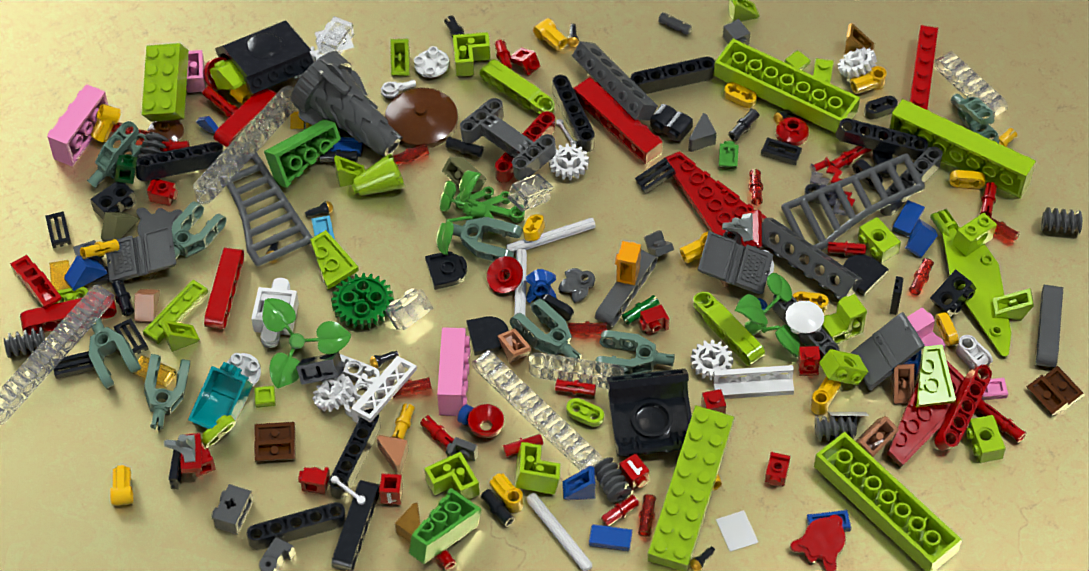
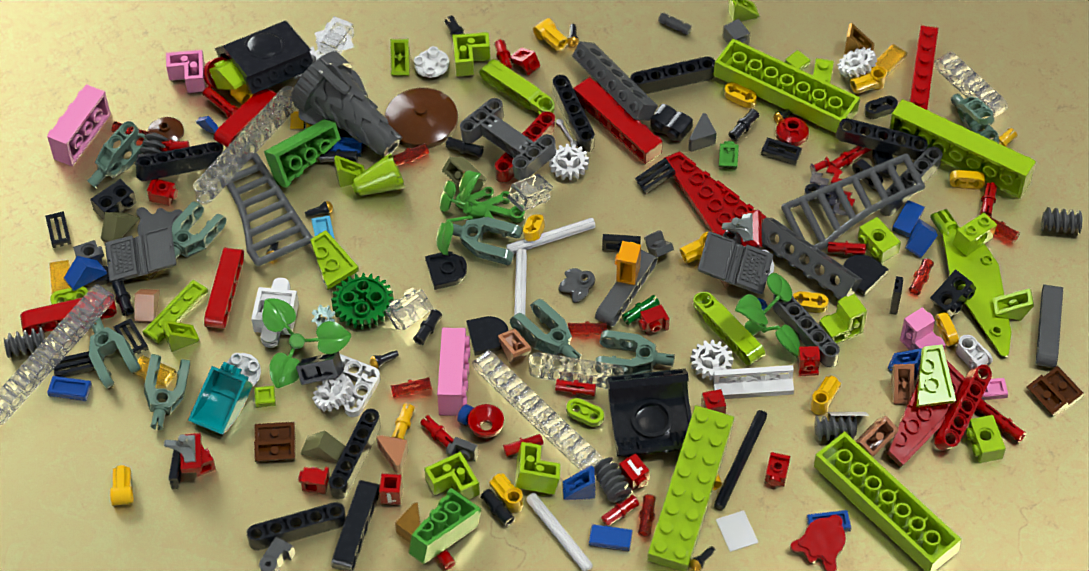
red slope [10,255,62,308] -> none
yellow pin [80,239,119,259] -> none
yellow piece [91,104,121,142] -> none
dark green brick [115,154,138,184] -> none
lime brick [141,43,189,122] -> none
lime plate [202,415,236,448] -> none
dark grey brick [212,484,254,535] -> none
white hinge [331,476,365,505] -> none
white fence [351,356,417,423] -> none
white plate [381,80,416,98] -> none
red dish [487,256,523,294] -> none
blue brick [526,269,556,303] -> none
black tile [539,294,574,321] -> none
clear red pin [749,169,763,205] -> none
white dish [786,301,824,334] -> none
lime brick [819,349,868,385] -> none
dark grey piece [851,312,925,390] -> none
none -> blue tile [47,376,92,401]
none -> olive slope [301,431,345,464]
none -> light aqua gear [311,304,335,328]
none -> black pin [413,309,442,345]
none -> black tile [602,234,641,251]
none -> black axle [714,410,767,510]
none -> clear yellow tile [871,44,908,77]

